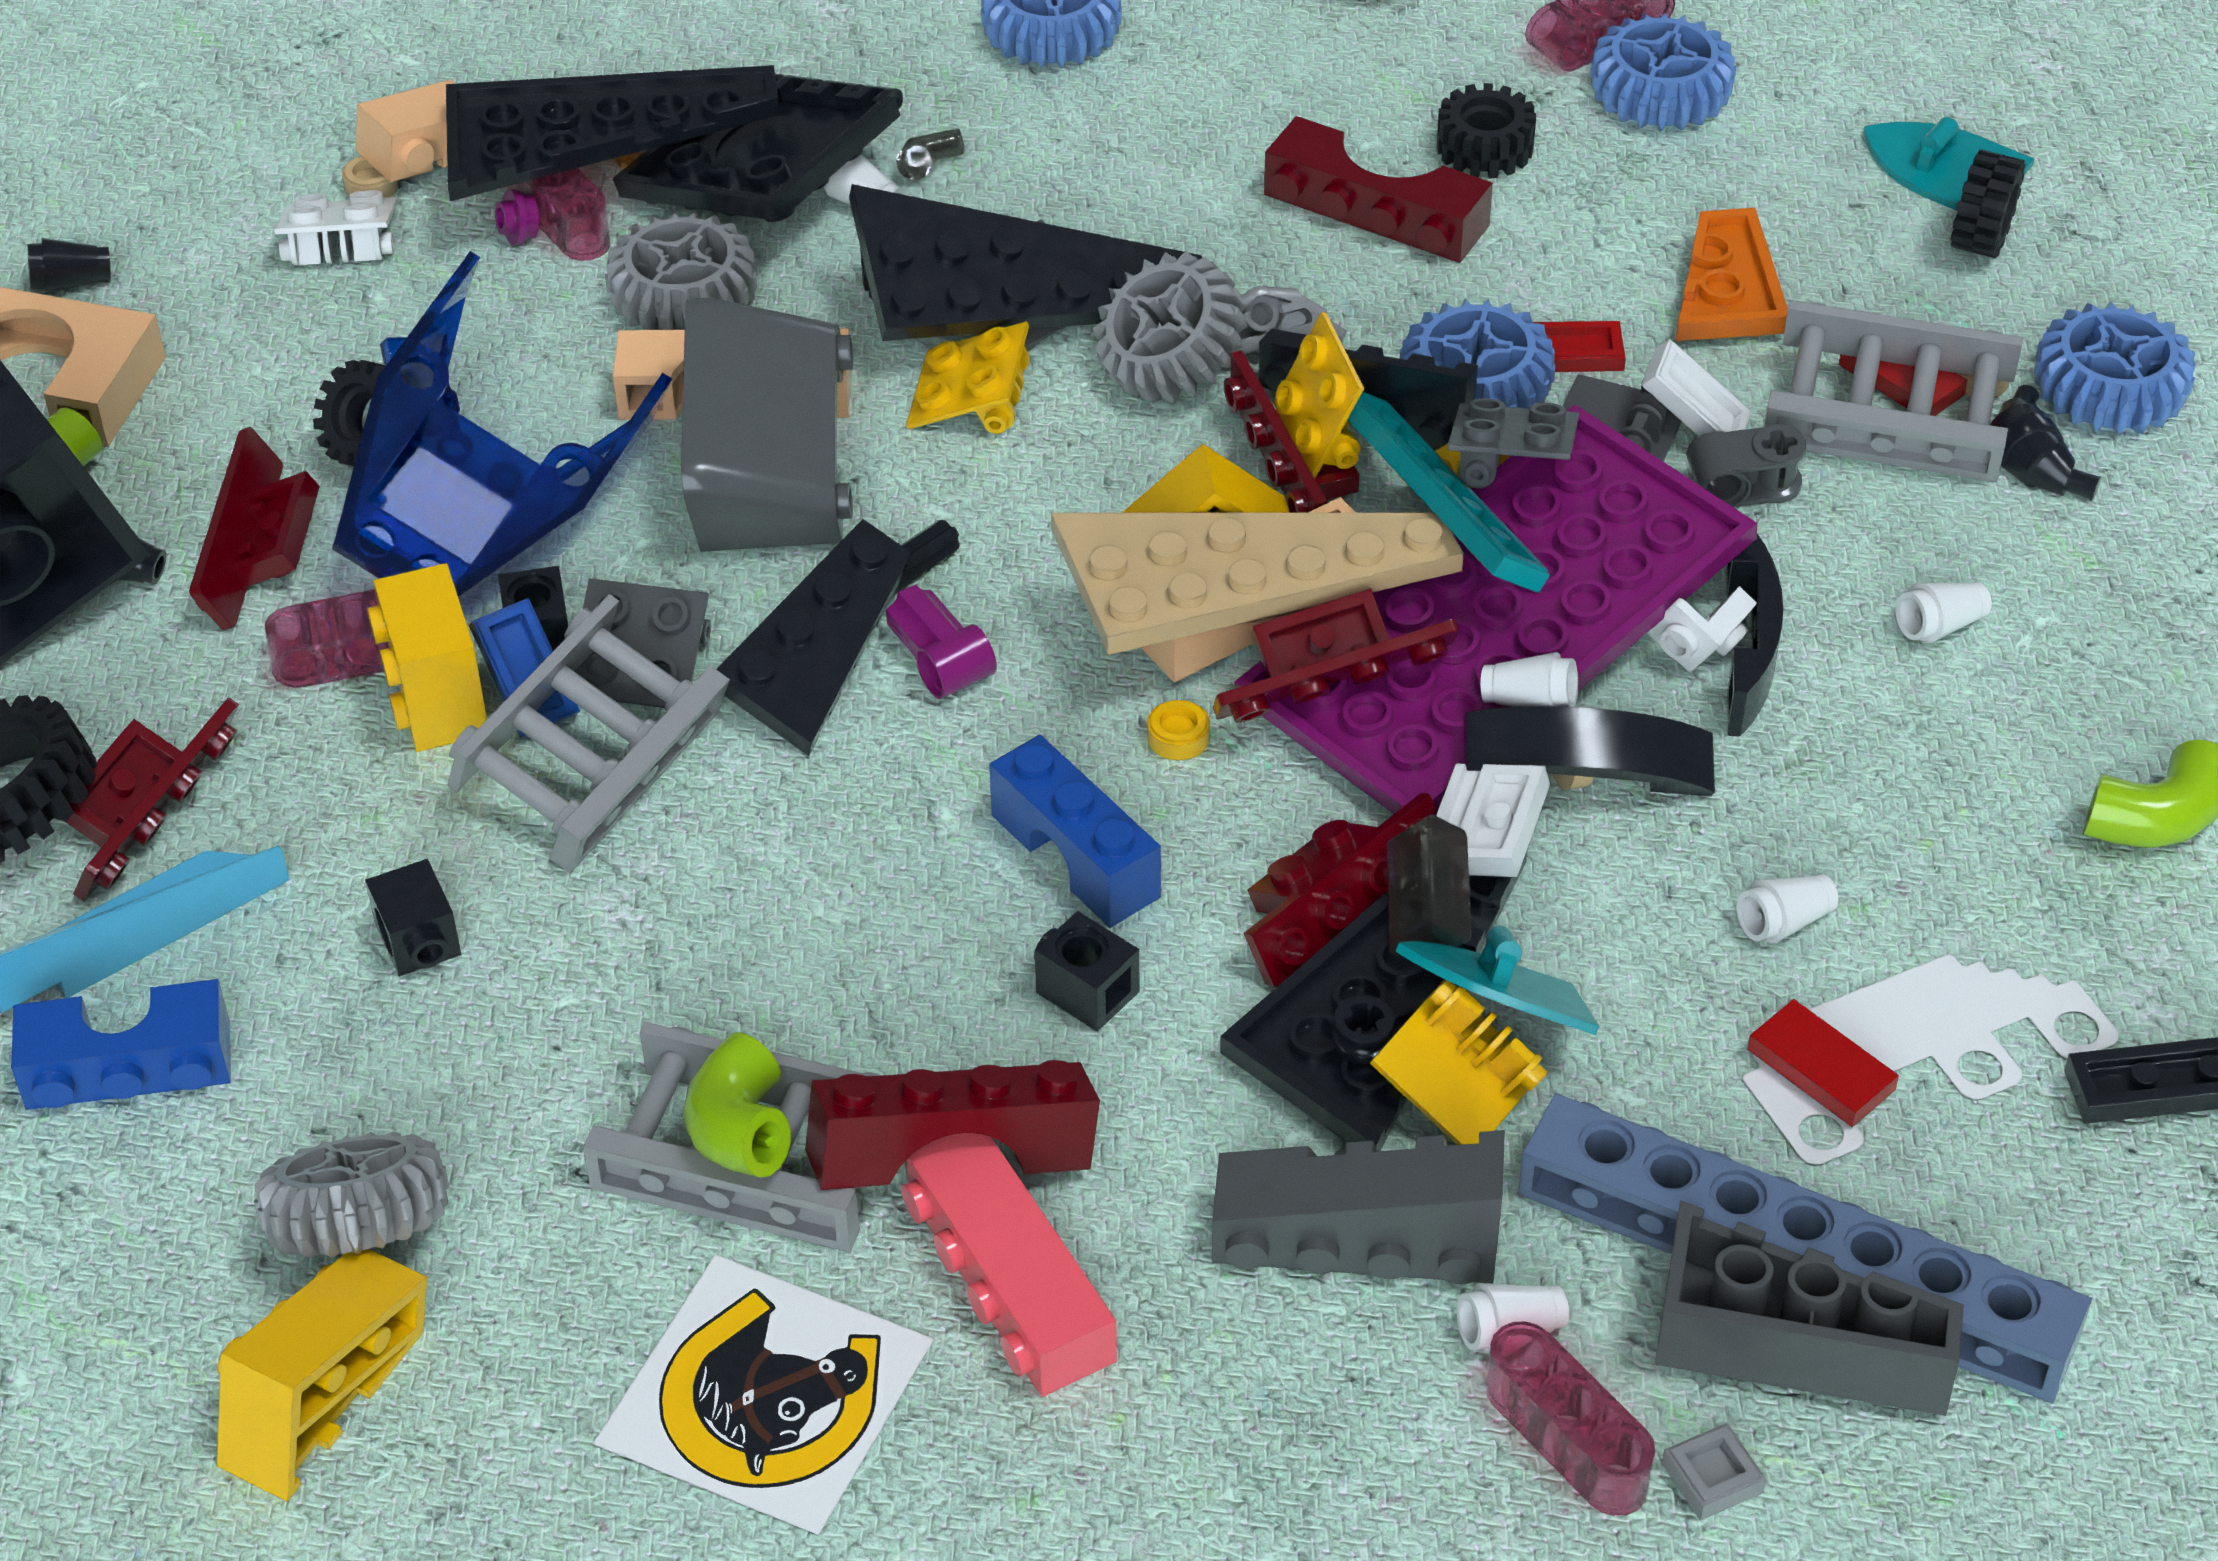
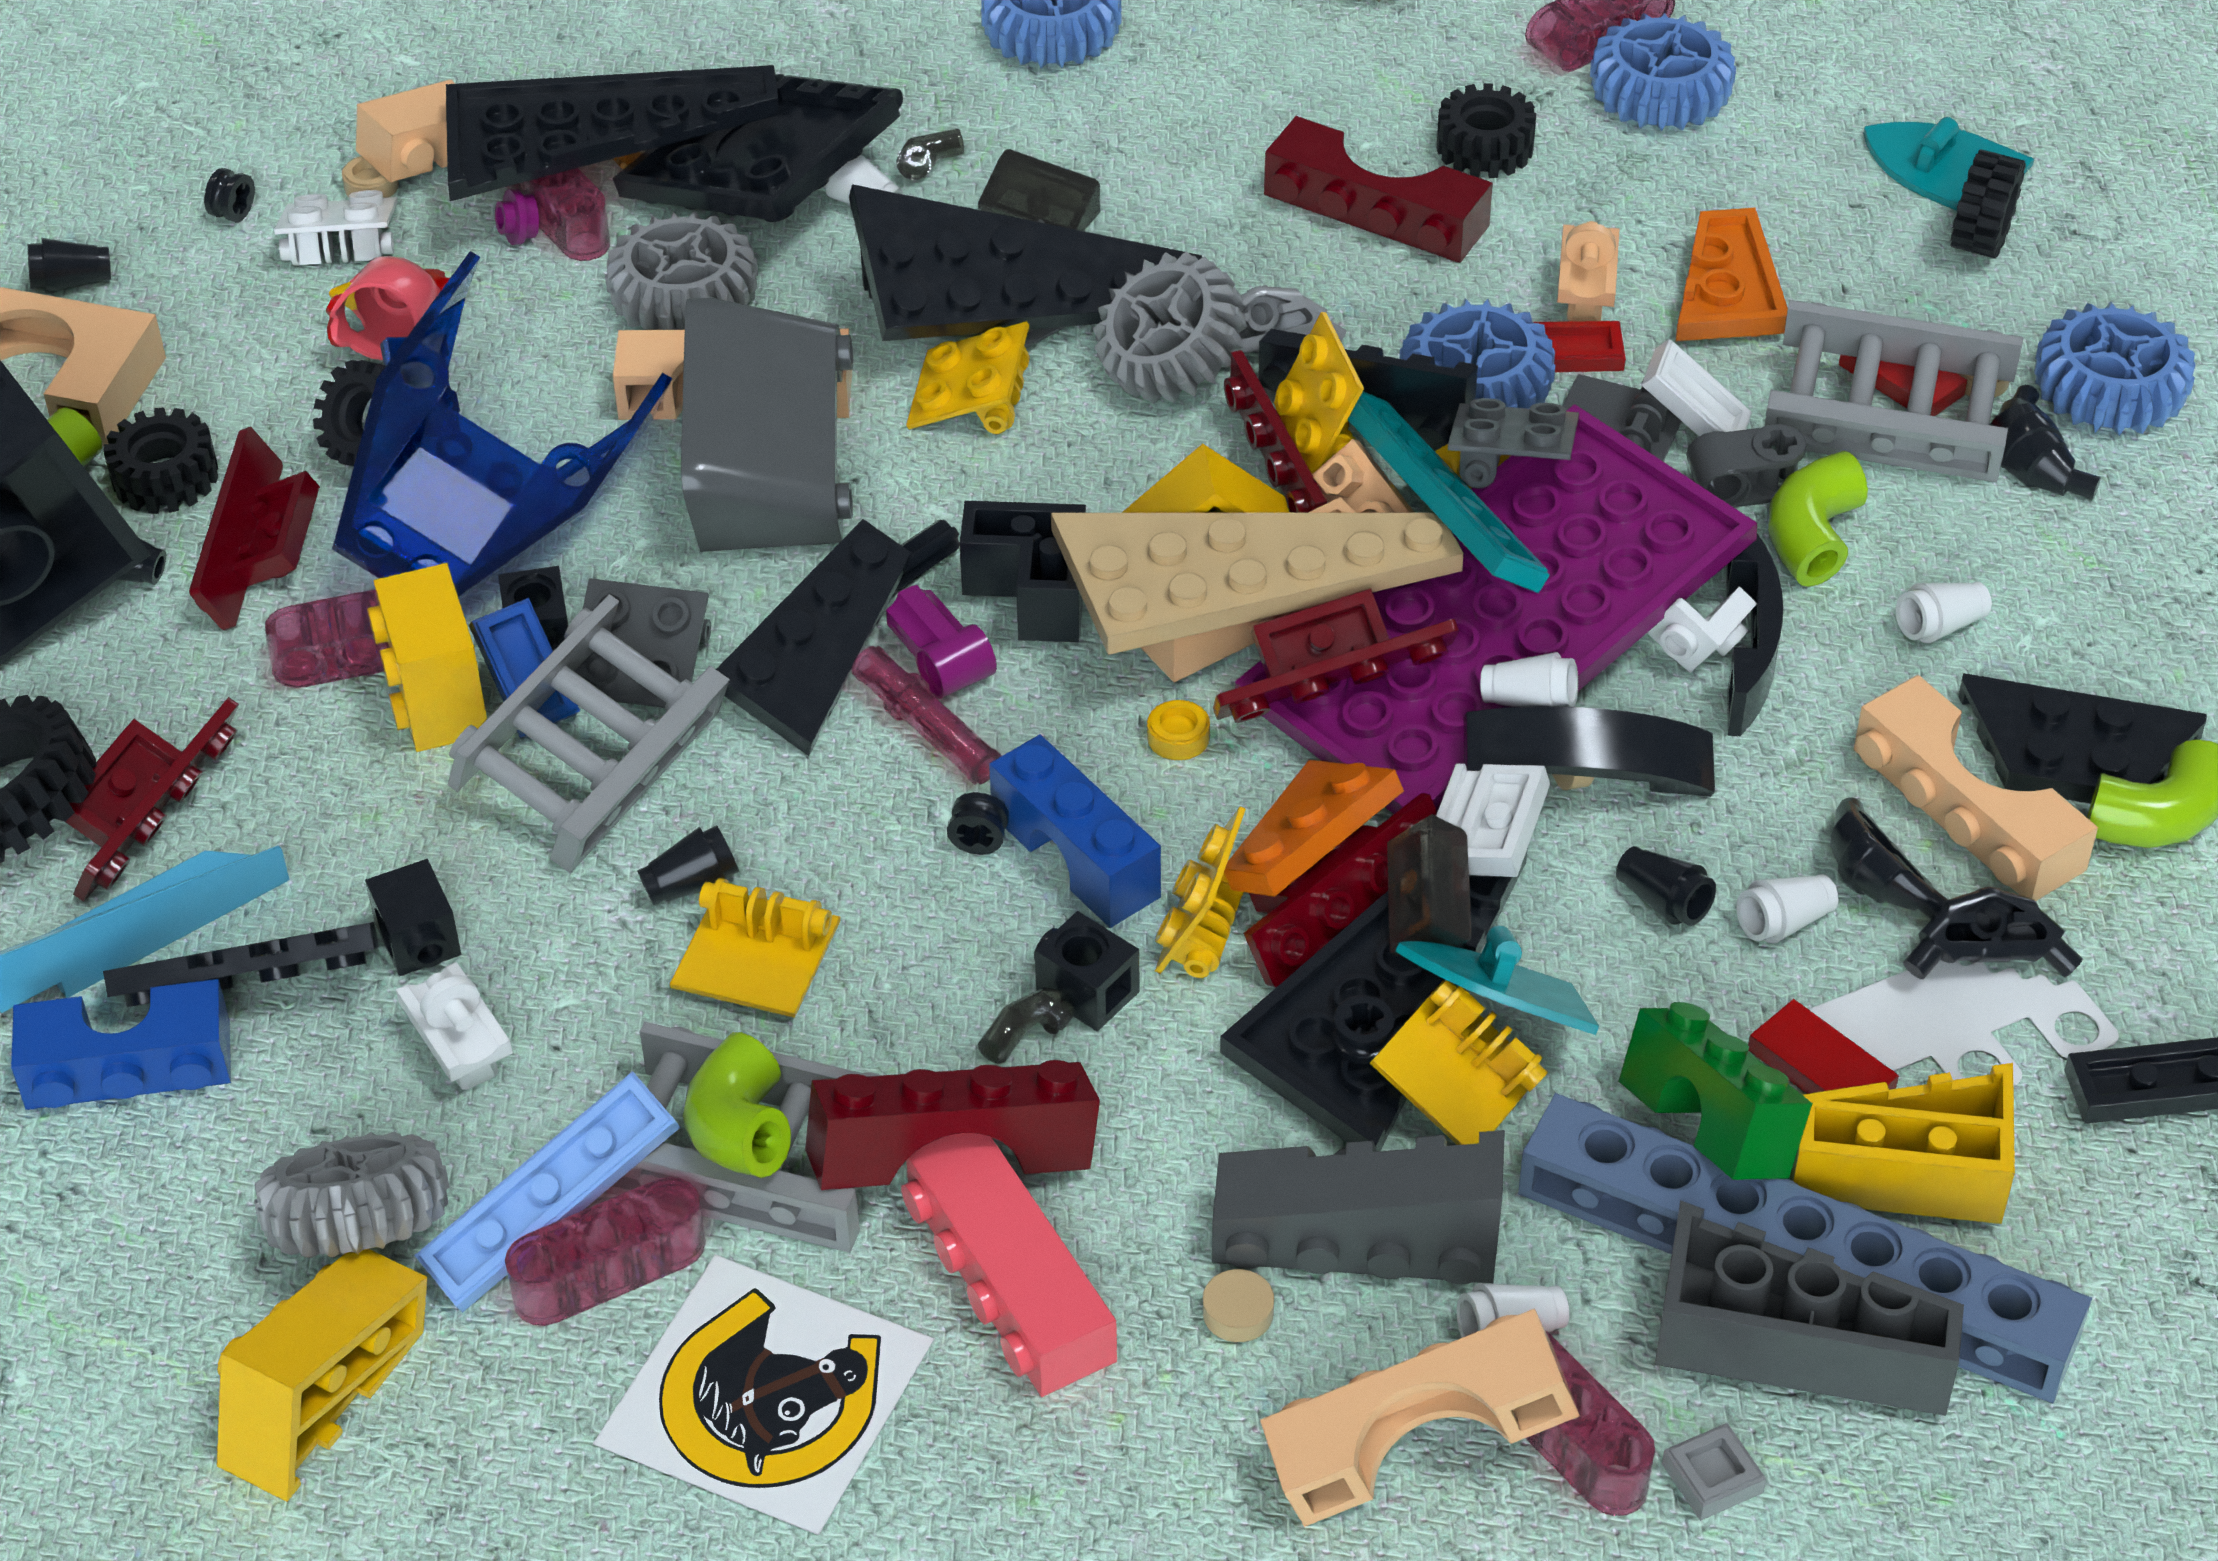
none -> black tyre [103,407,219,514]
none -> black wing [103,922,379,1007]
none -> black bush [204,168,255,223]
none -> coral piece [326,256,461,361]
none -> white hips [396,962,513,1090]
none -> light blue tile [414,1071,681,1313]
none -> clear pink beam [505,1177,706,1326]
none -> black cone [637,825,739,905]
none -> yellow hinge [670,878,841,1018]
none -> clear pink pin [852,645,1002,785]
none -> black bush [947,792,1009,855]
none -> black brick [959,500,1086,643]
none -> clear smoke slope [978,149,1100,231]
none -> clear smoke arm [978,987,1074,1064]
none -> yellow hinge [1155,806,1246,978]
none -> tan tile [1203,1269,1274,1342]
none -> orange wing [1224,760,1404,897]
none -> light nougat arch [1260,1308,1580,1527]
none -> light nougat hips [1312,439,1415,513]
none -> light nougat hips [1557,221,1620,321]
none -> black cone [1616,846,1716,926]
none -> green arch [1618,1002,1813,1180]
none -> lime cylinder [1768,451,1868,587]
none -> yellow wedge [1790,1063,2015,1224]
none -> black piece [1830,797,1948,919]
none -> light nougat arch [1853,675,2098,901]
none -> black piece [1903,887,2083,979]
none -> black wing [1958,673,2207,804]

